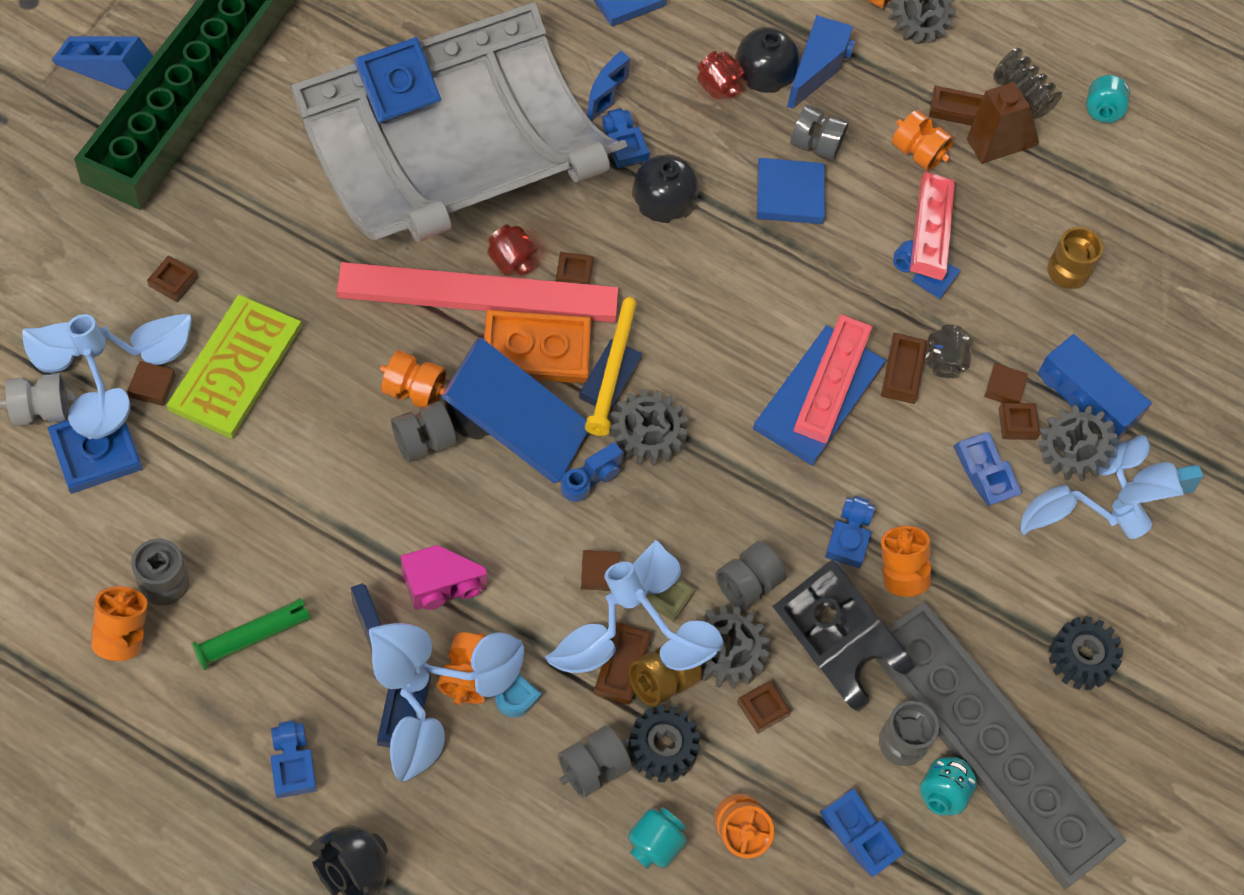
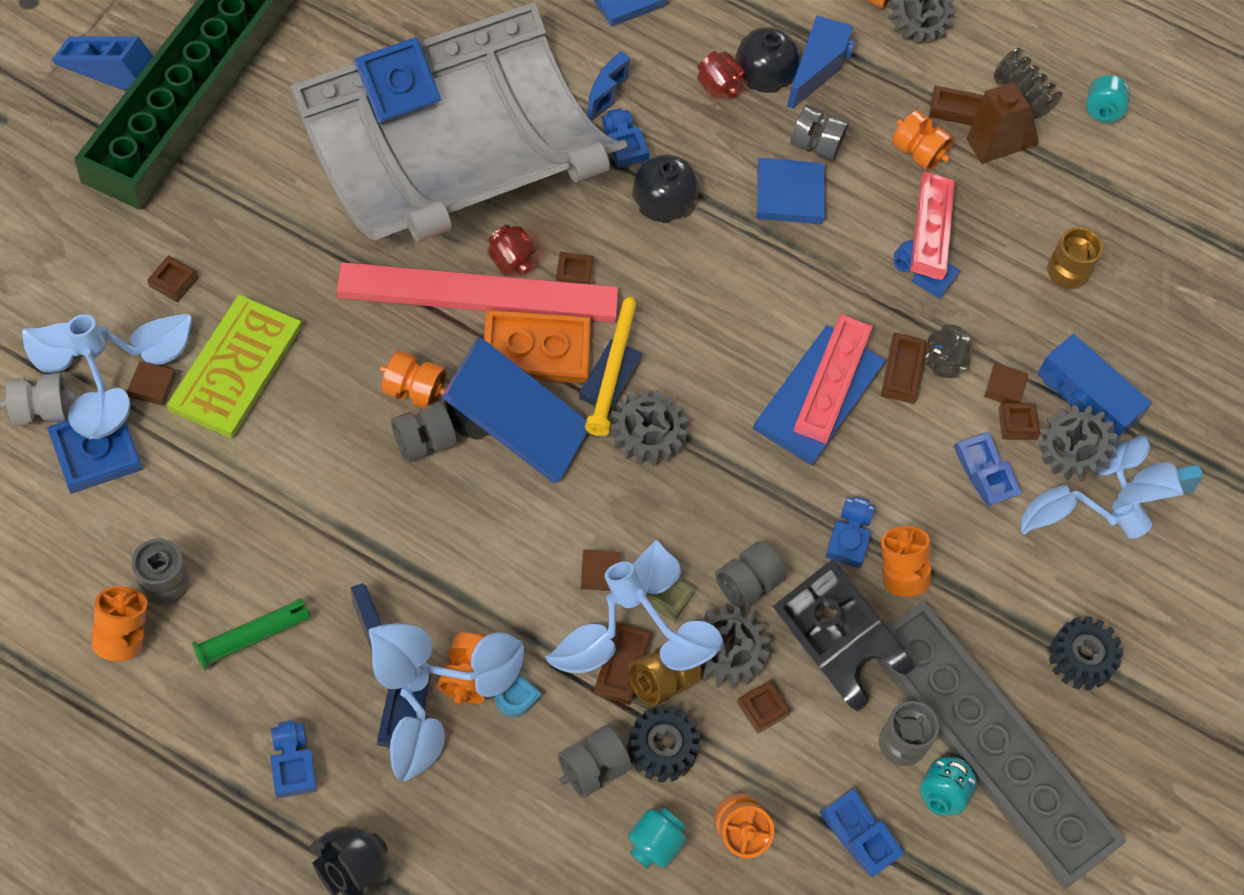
dark pink slope [400,545,487,610] -> none
blue plate [560,442,623,502] -> none

